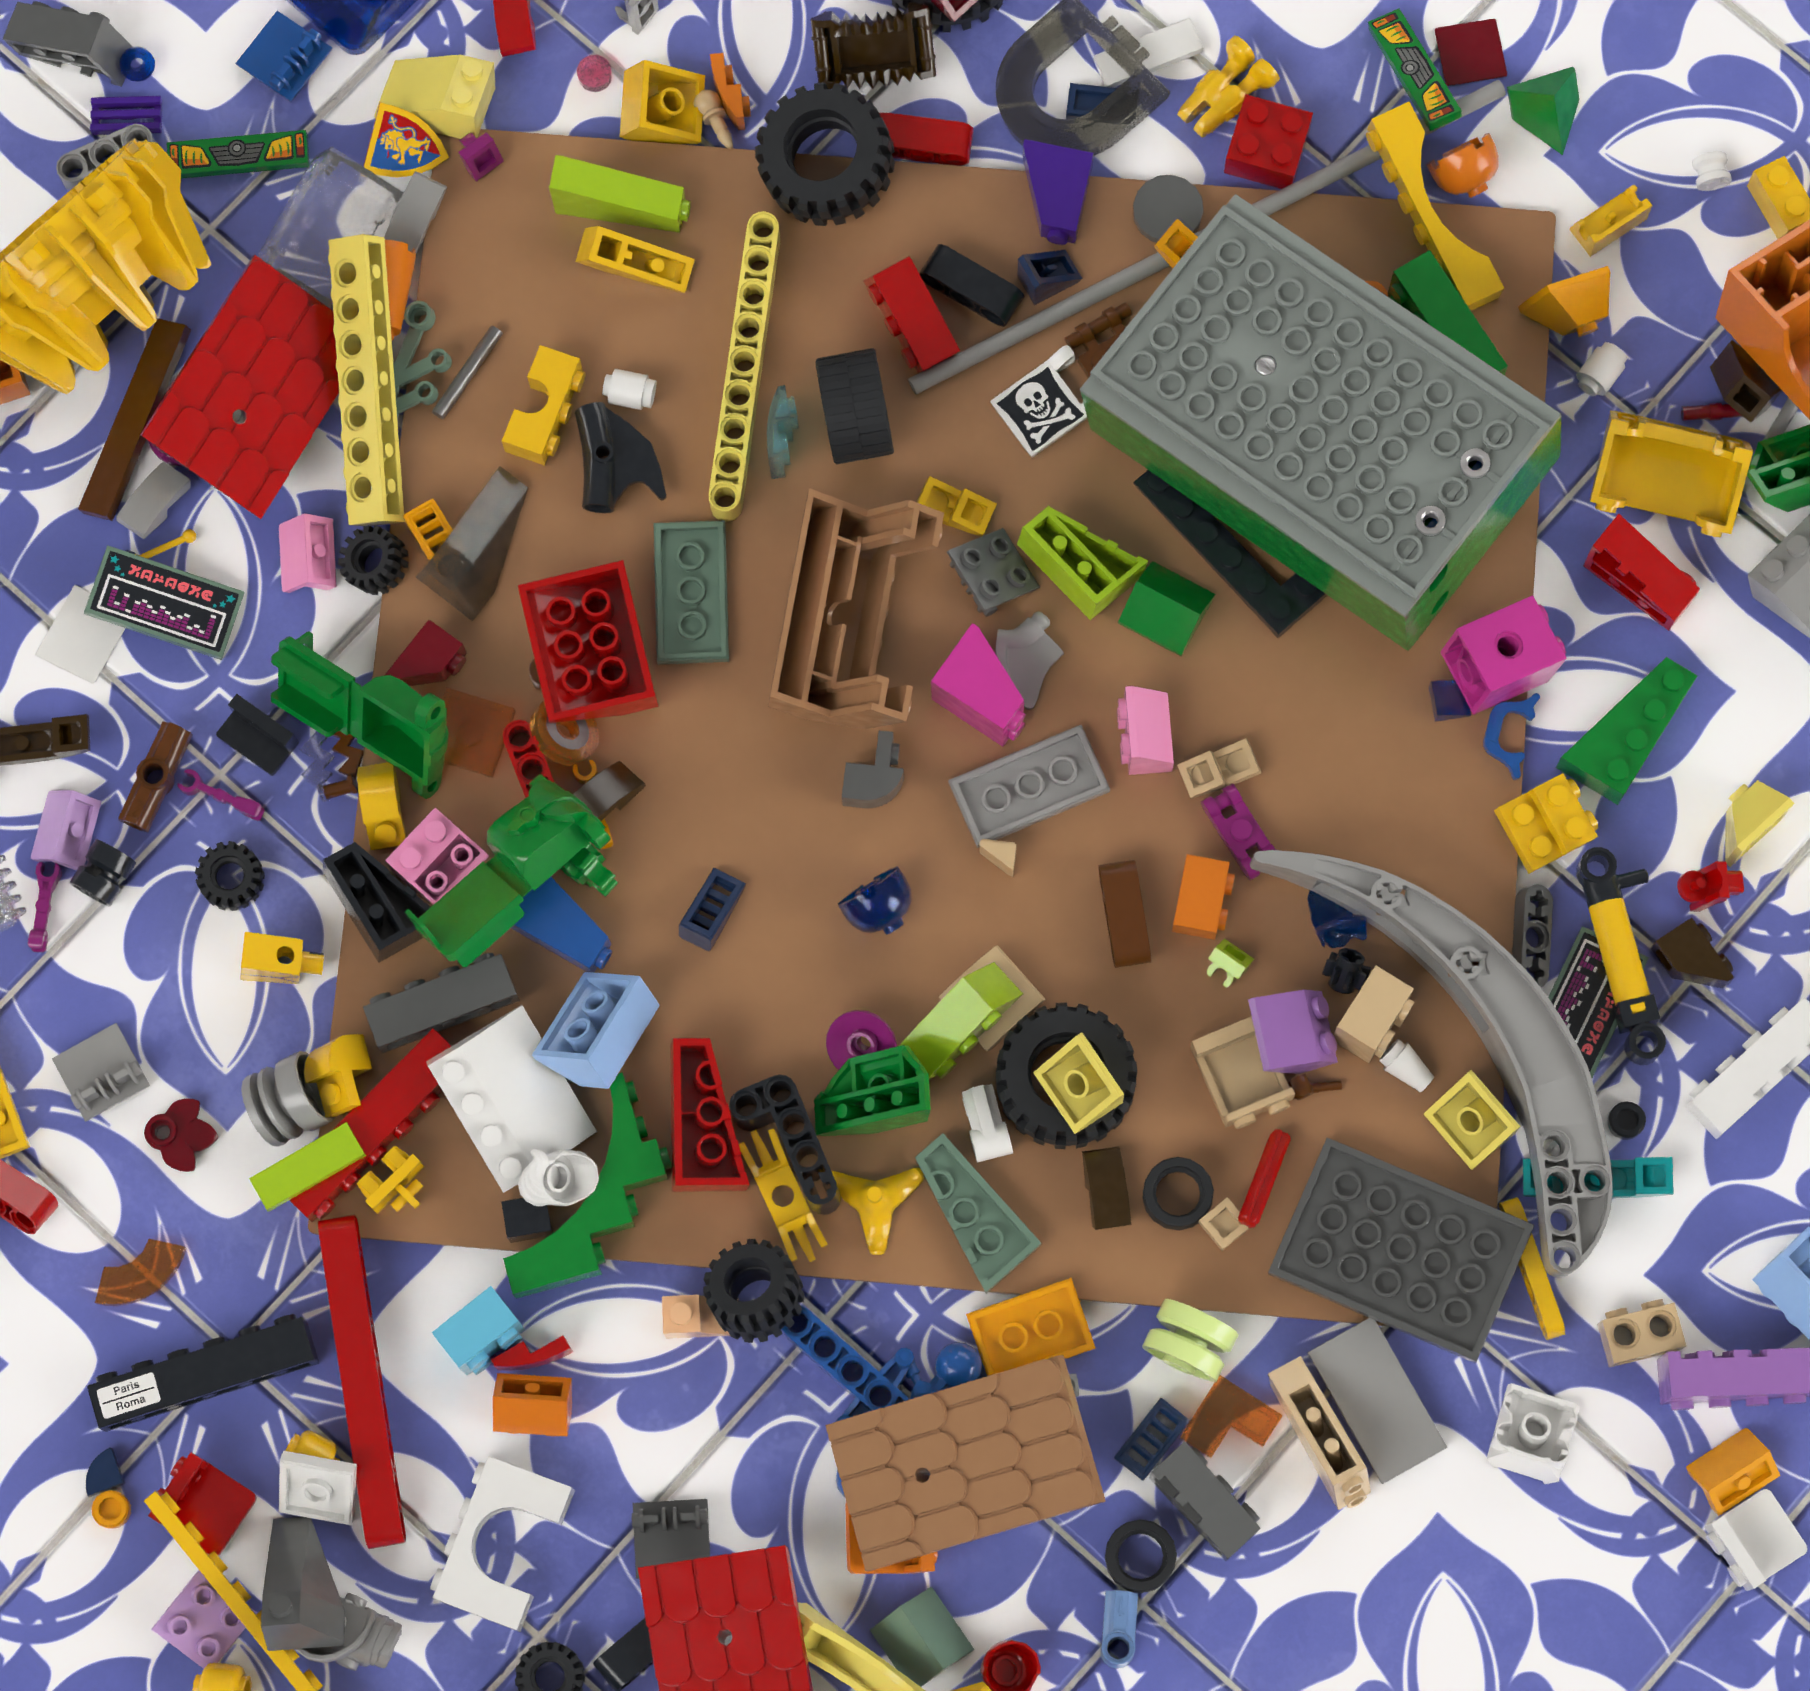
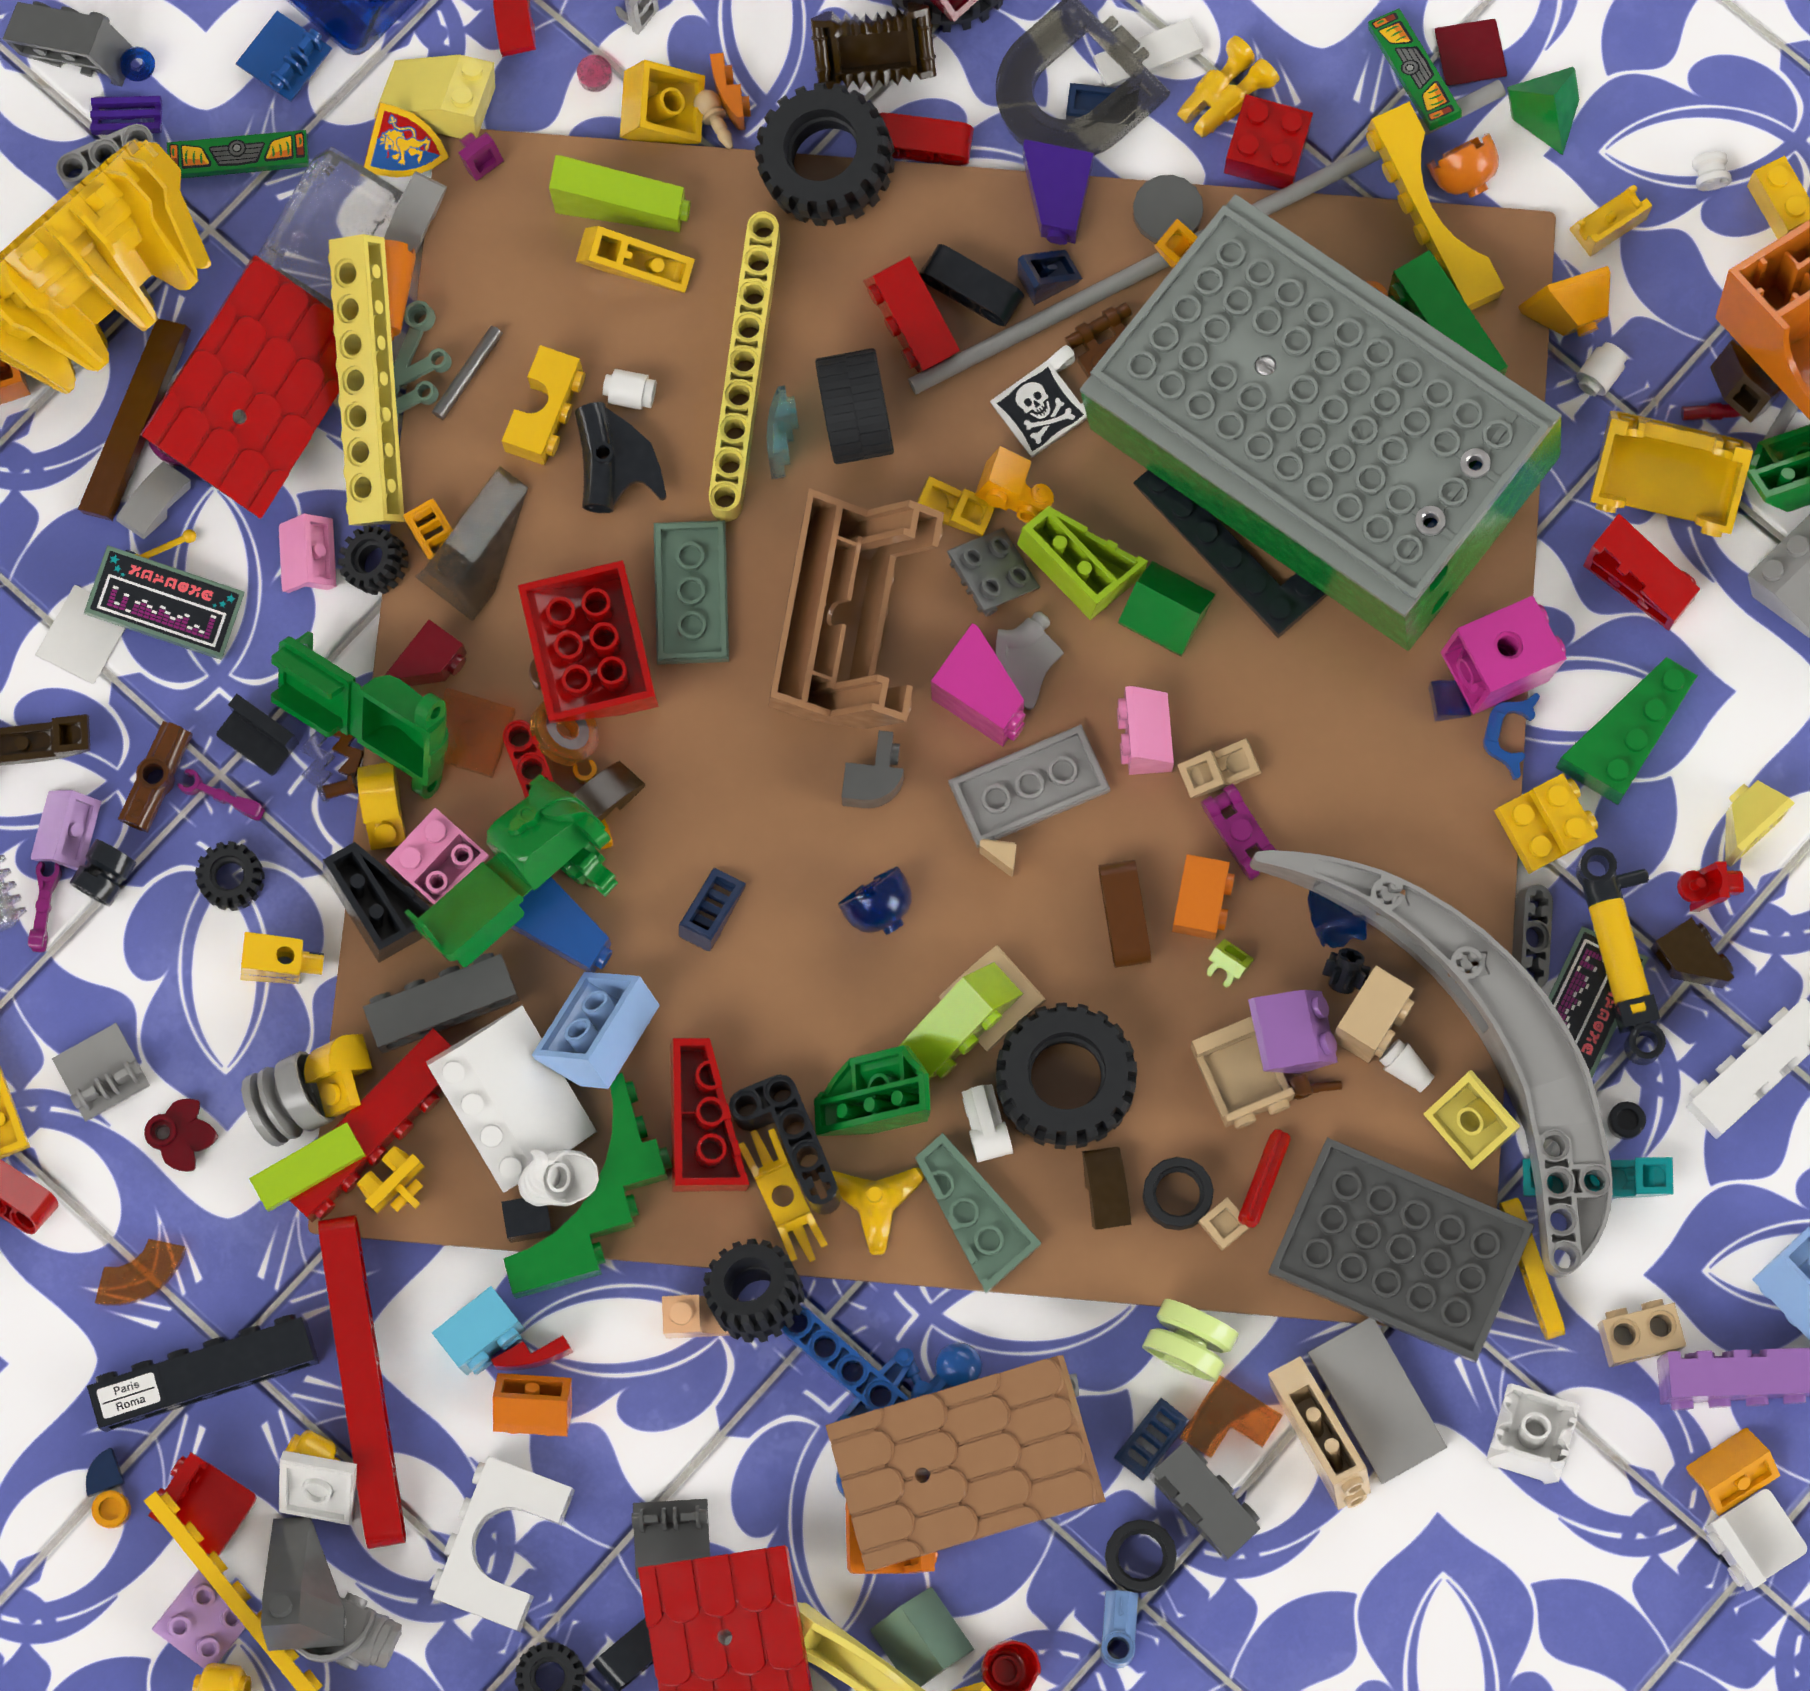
magenta dish [826,1010,897,1070] -> none
light orange tile [966,1277,1096,1376] -> none
light yellow slope [1033,1033,1124,1134] -> none
none -> light orange brick [974,446,1054,523]

